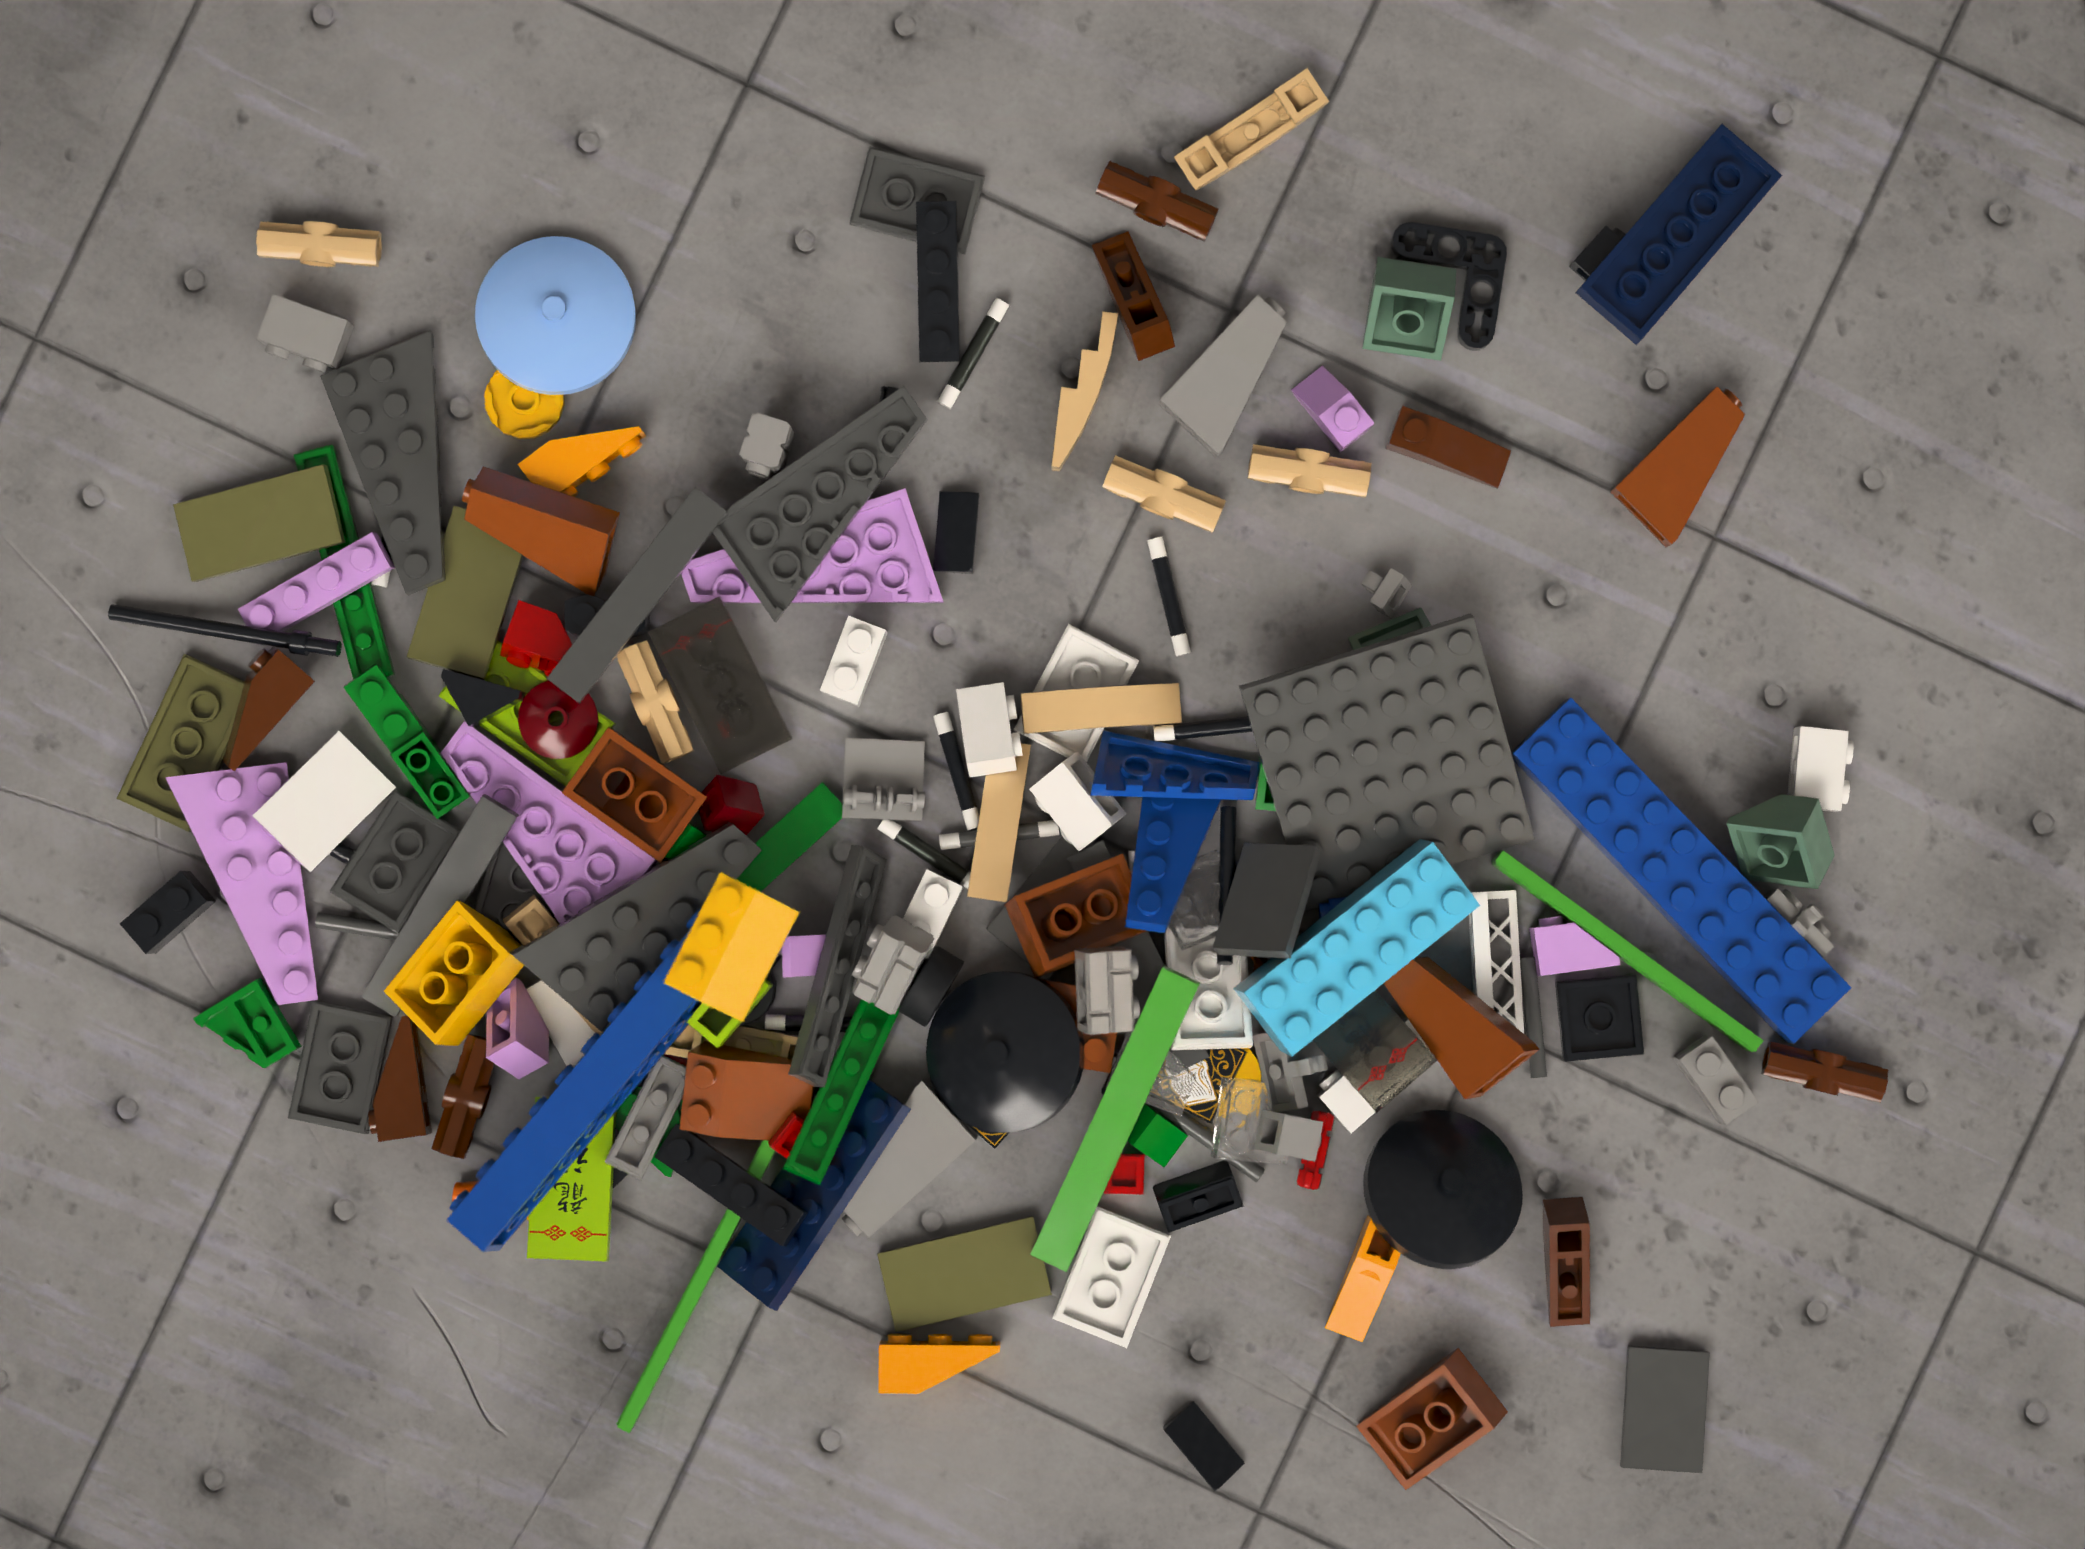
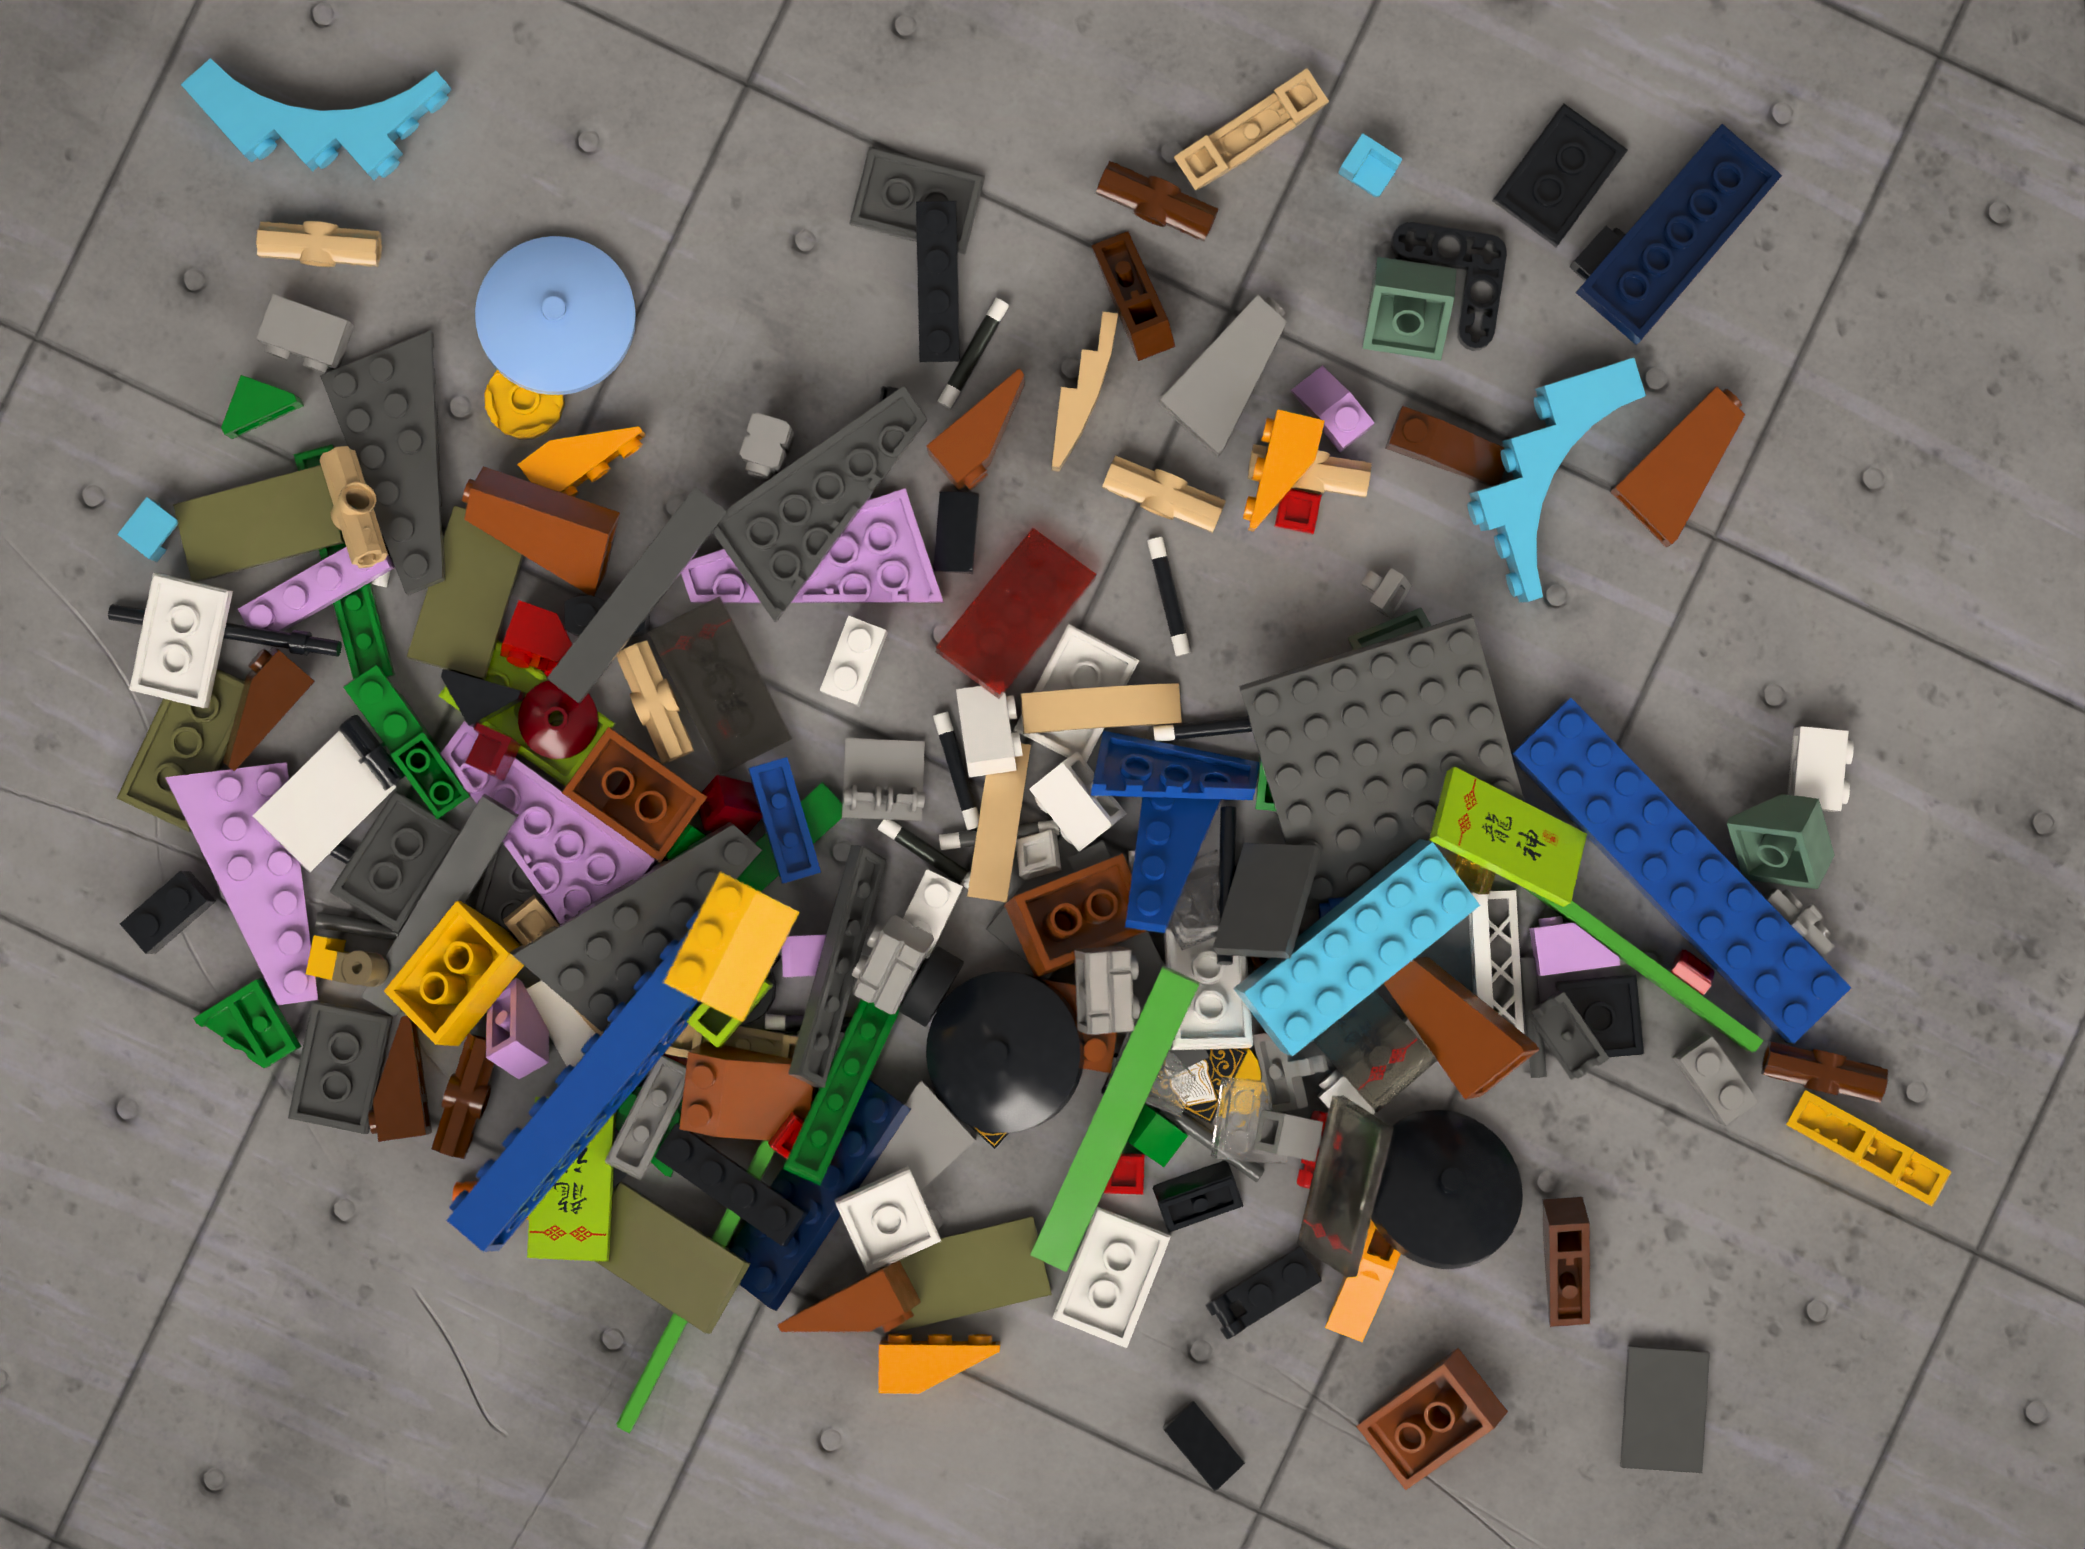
none -> medium azure panel [117,497,178,562]
none -> white tile [129,573,233,708]
none -> medium azure arch [181,58,452,180]
none -> green slope [221,375,304,439]
none -> leg [306,935,389,987]
none -> tan piece [320,446,388,568]
none -> black axle [339,715,405,791]
none -> dark red panel [465,722,521,781]
none -> olive tile [595,1182,751,1334]
none -> blue plate [748,757,821,884]
none -> dark orange slope [777,1260,921,1333]
none -> white plate [834,1166,941,1275]
none -> dark orange slope [926,368,1025,491]
none -> clear red plate [935,528,1097,699]
none -> white tile [1016,829,1061,881]
none -> black plate [1205,1246,1322,1340]
none -> light orange slope [1243,409,1325,532]
none -> red tile [1274,489,1322,535]
none -> clear smoke tile [1297,1095,1393,1278]
none -> medium azure panel [1338,133,1402,197]
none -> lime tile [1429,766,1587,907]
none -> clear yellow plate [1454,855,1496,895]
none -> medium azure arch [1467,358,1646,602]
none -> black tile [1493,103,1628,247]
none -> dark grey hinge [1526,991,1610,1080]
none -> red tile [1671,949,1715,995]
none -> yellow slope [1786,1090,1952,1207]

